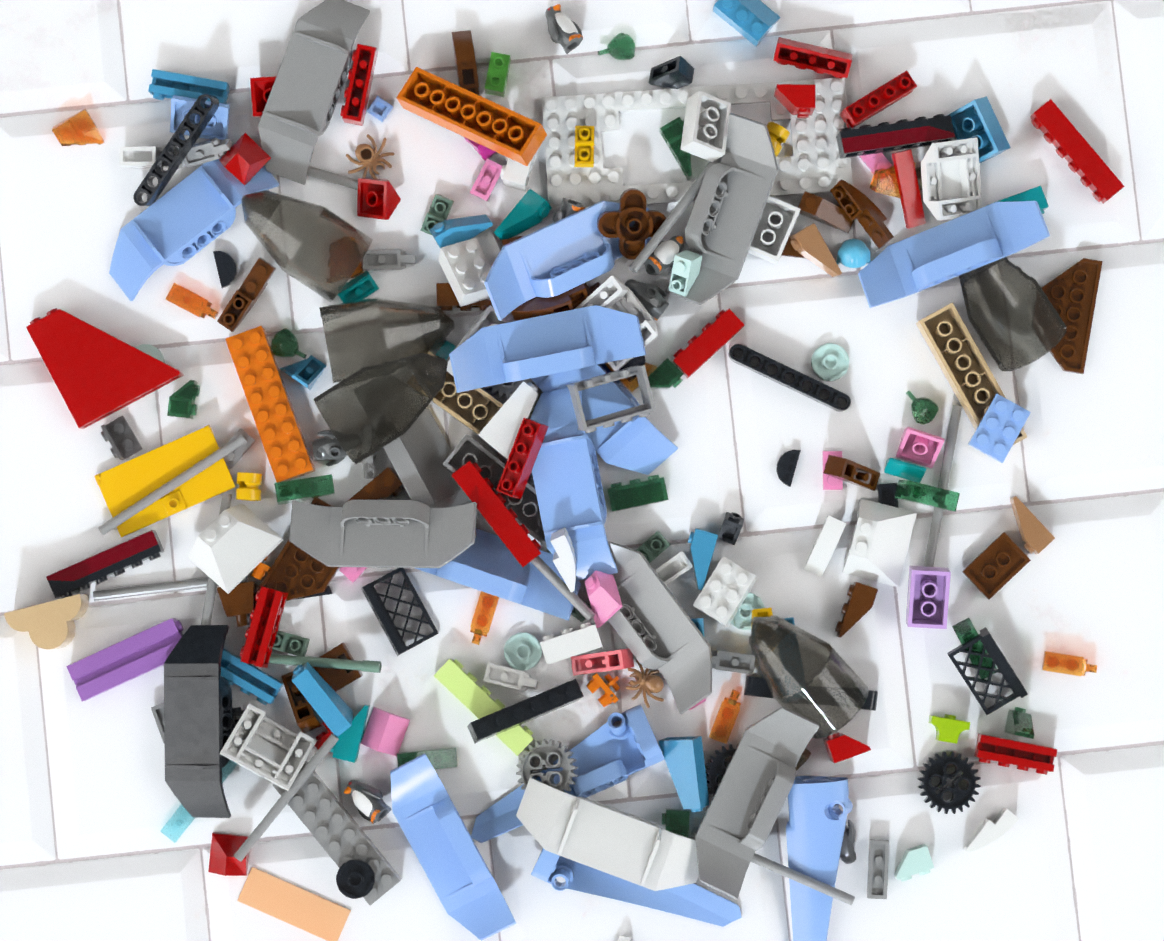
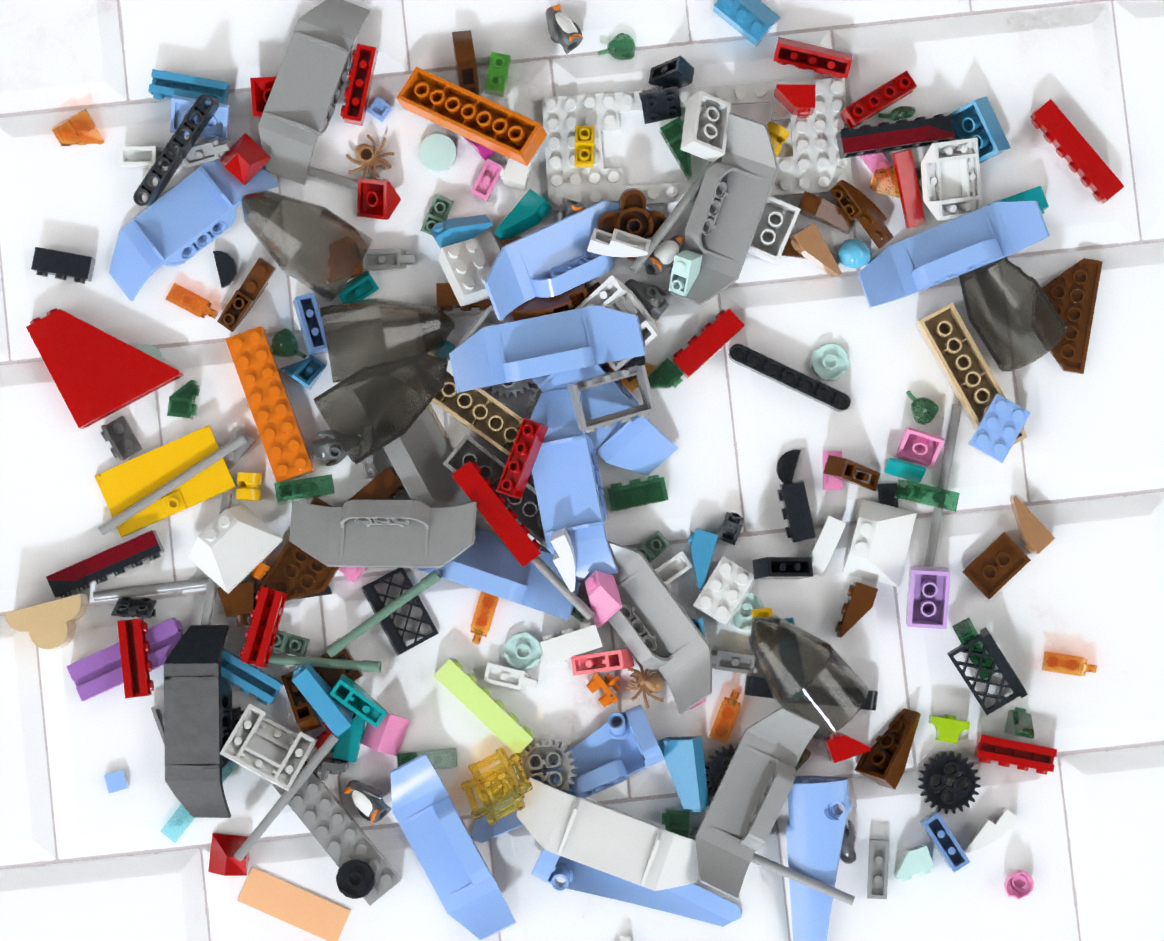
black brick [467,679,584,744] -> none
white slope [478,381,539,460] -> none
none -> black brick [31,247,95,284]
none -> light blue tile [104,769,129,794]
none -> black hinge [111,597,157,618]
none -> red brick [117,618,154,699]
none -> medium blue brick [293,292,330,356]
none -> dark grey bracket [317,758,349,781]
none -> sand green piece [325,570,441,658]
none -> teal slope [329,674,388,728]
none -> light aqua tile [419,134,457,172]
none -> clear yellow brick [461,747,533,826]
none -> white slope [587,228,651,257]
none -> black hinge [639,84,682,124]
none -> black brick [752,557,813,579]
none -> black brick [777,480,816,543]
none -> reddish brown wedge [854,708,921,790]
none -> clear green piece [878,106,916,121]
none -> medium blue brick [919,811,970,873]
none -> bright pink hair [1004,869,1034,900]

